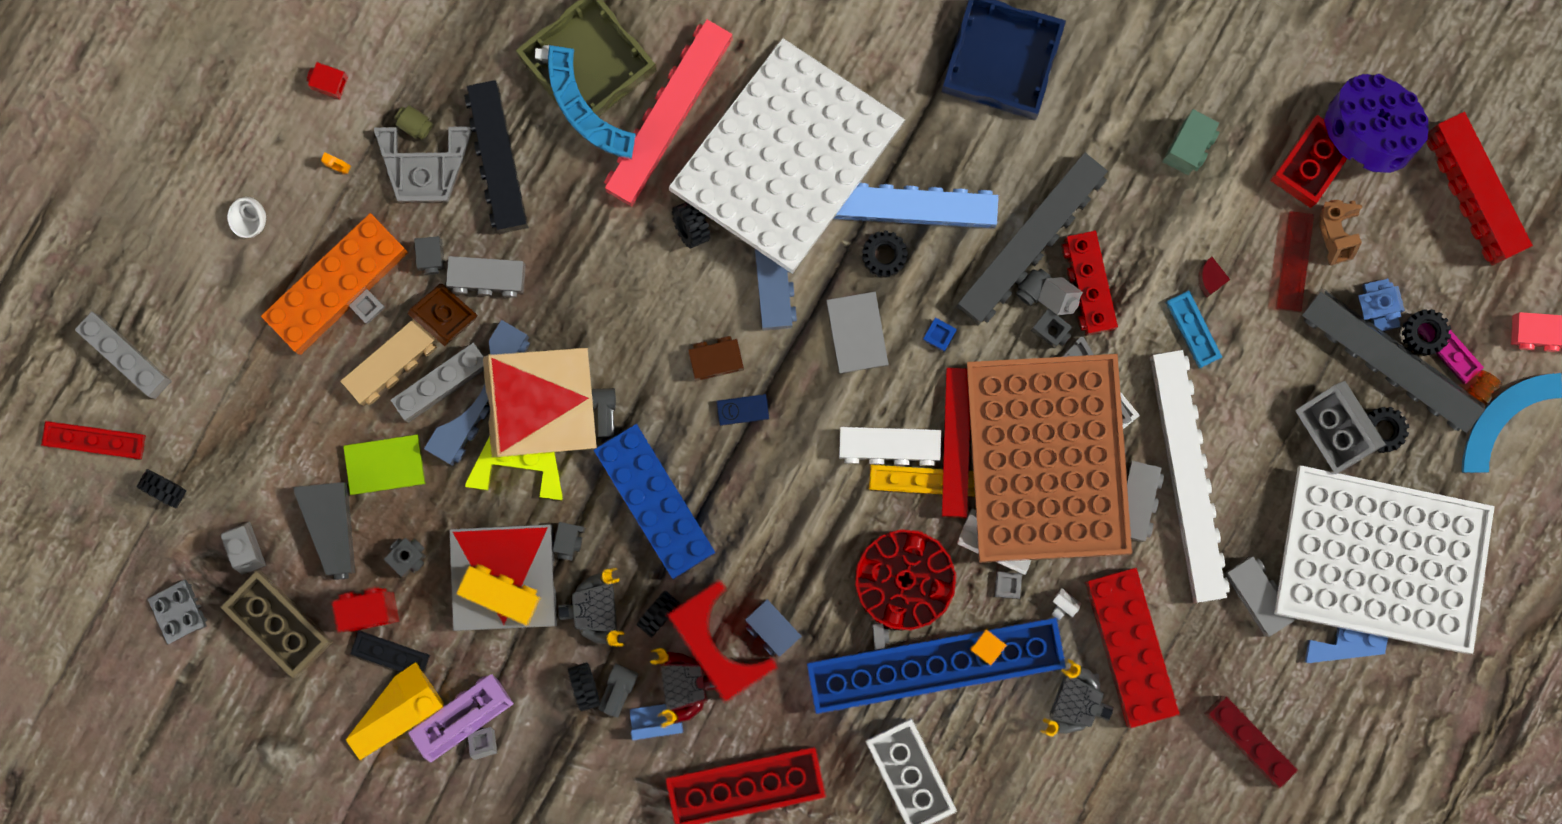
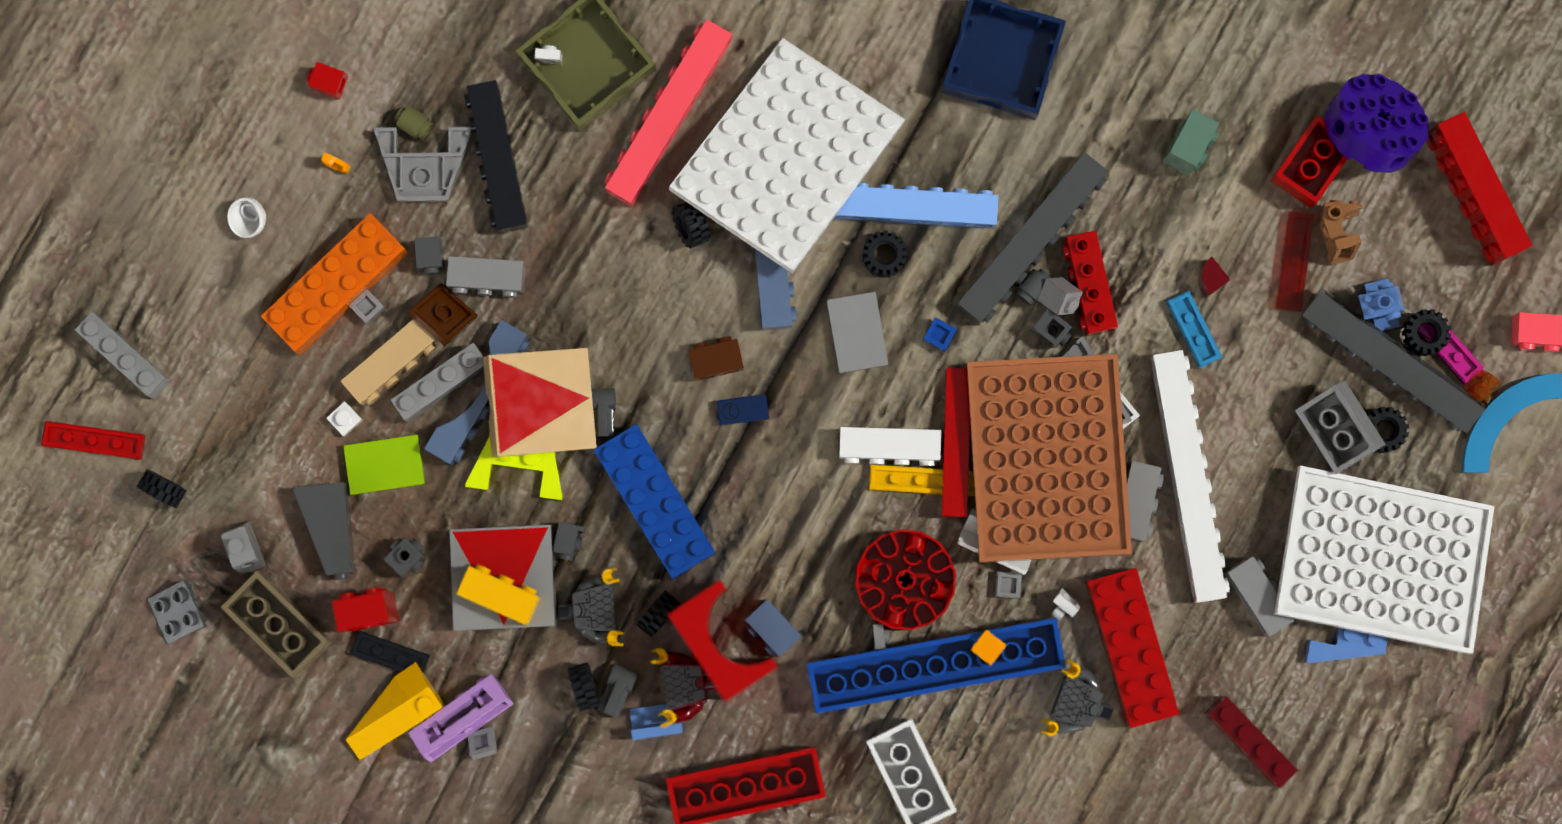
dark azure tile [548,45,636,159] -> none
none -> white plate [327,401,363,437]

